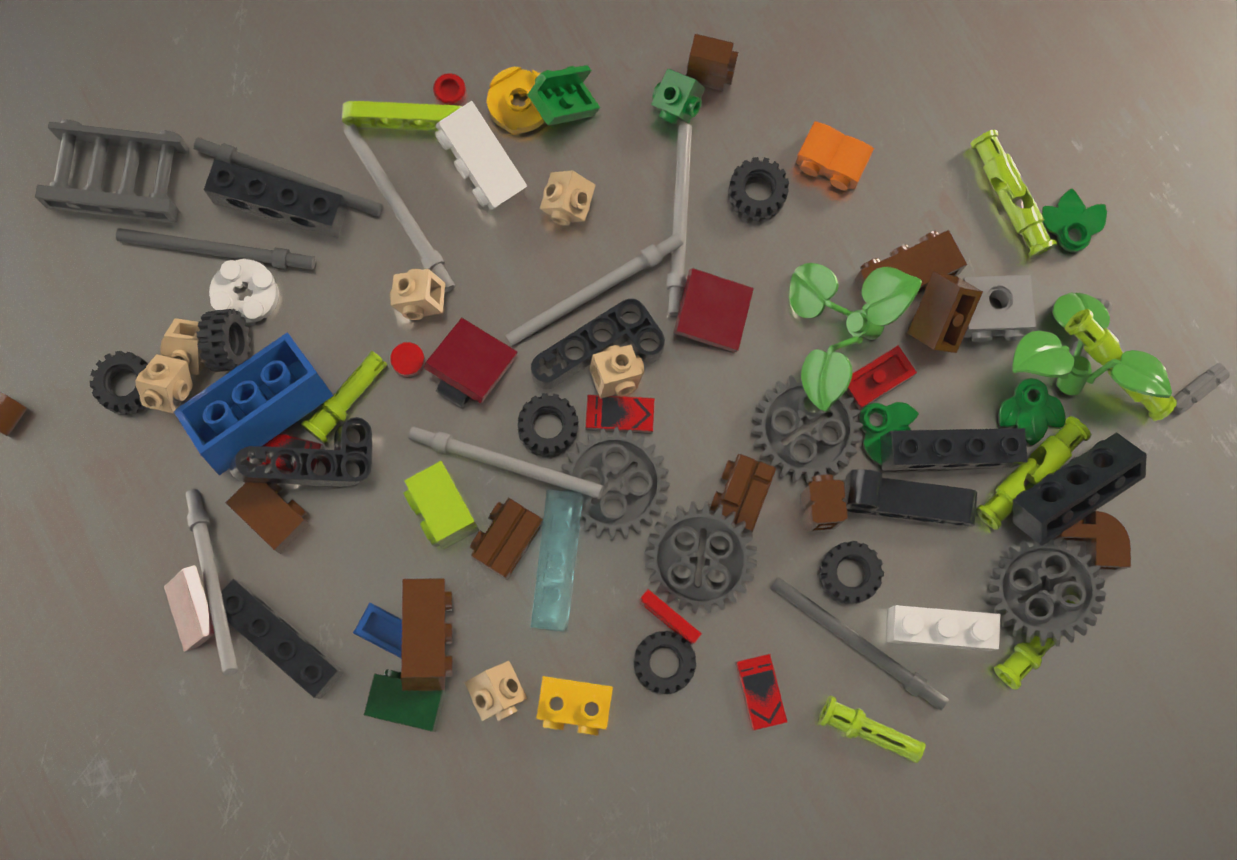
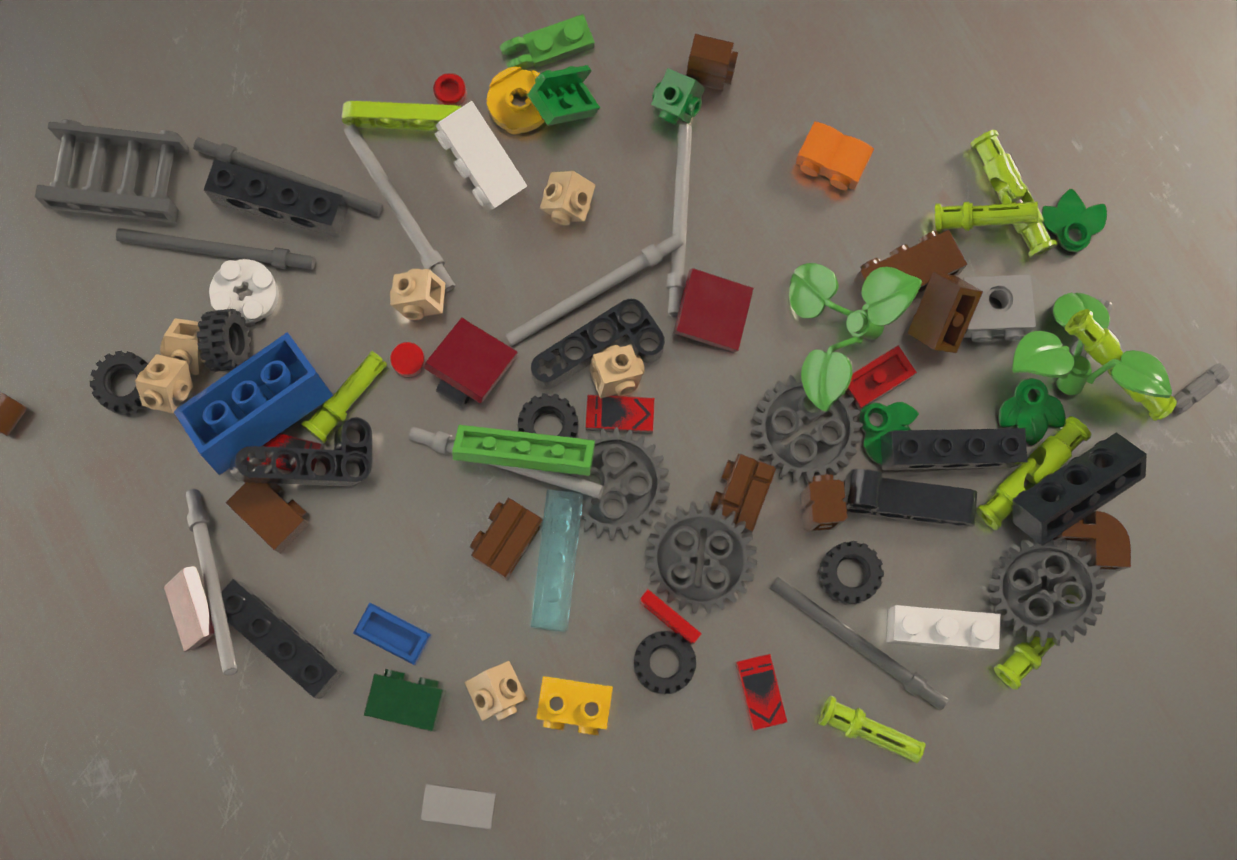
reddish brown brick [401,578,452,691] -> none
lime brick [403,460,479,550] -> none
black tyre [728,157,789,221] -> none
none -> light grey tile [420,784,496,830]
none -> bright green plate [452,425,595,476]
none -> bright green hinge [500,14,595,70]
none -> lime pin [935,201,1038,233]

